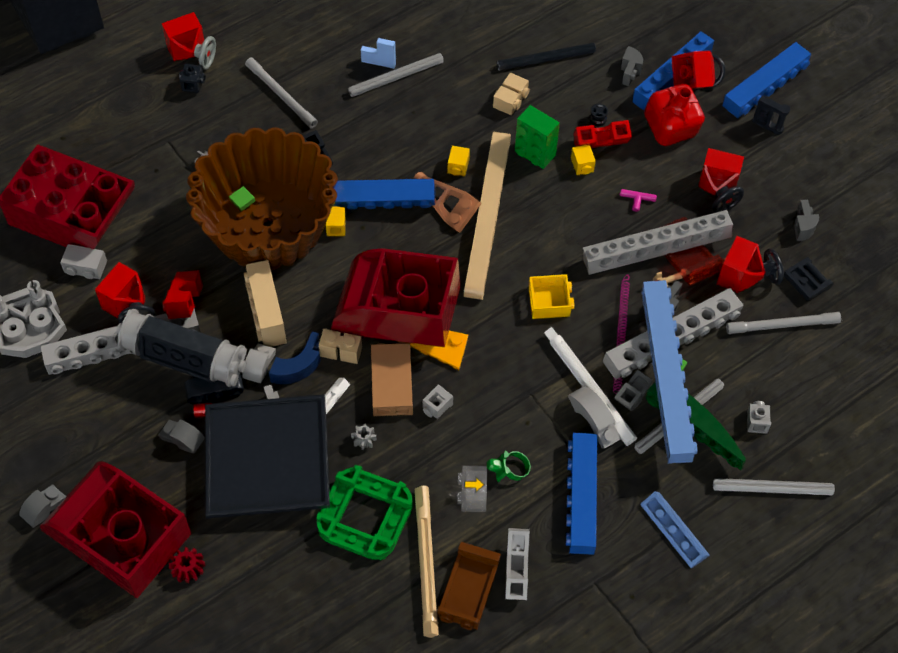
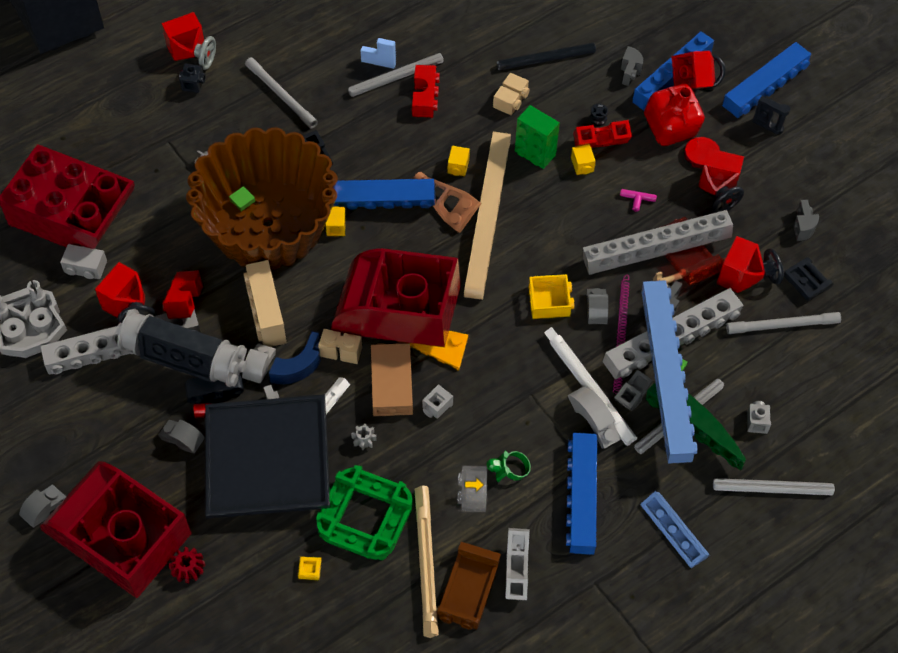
none -> yellow tile [298,557,321,580]
none -> red arch [412,65,440,118]
none -> dark grey brick [586,288,608,324]
none -> red tile [684,137,720,169]

